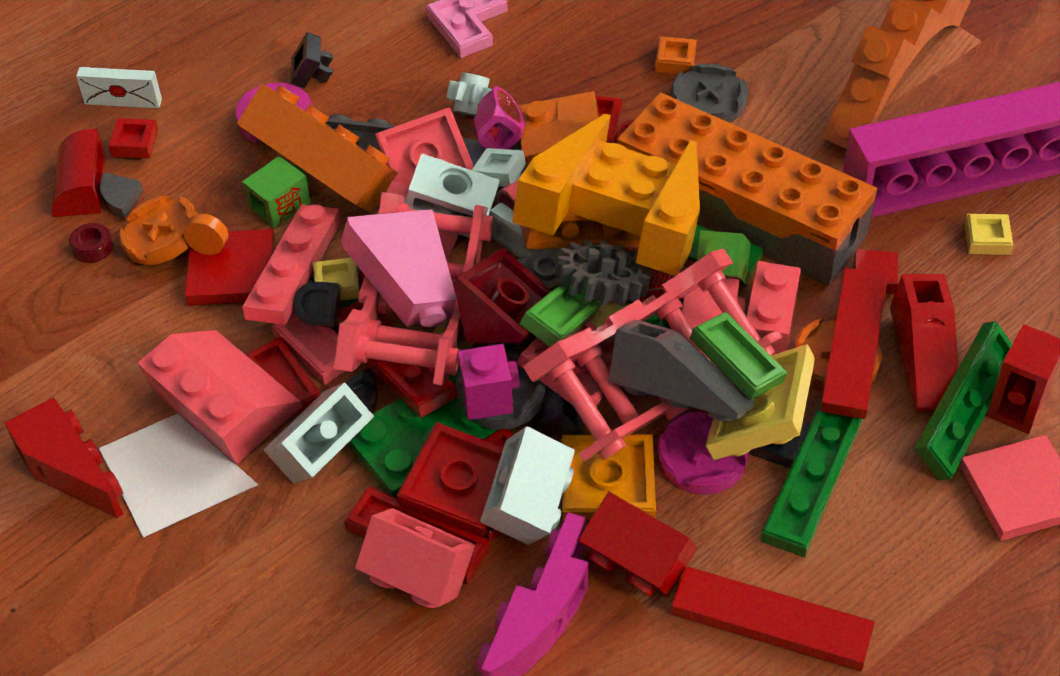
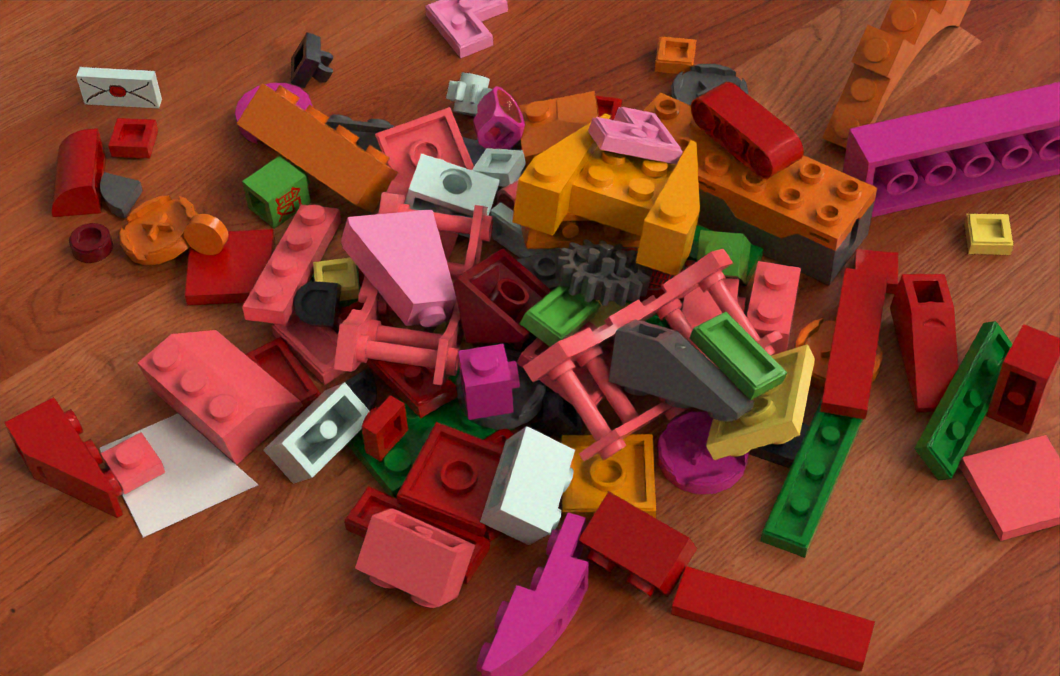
none -> coral plate [101,432,165,494]
none -> red plate [361,395,408,461]
none -> bright pink tile [588,107,683,164]
none -> red beam [690,82,804,179]

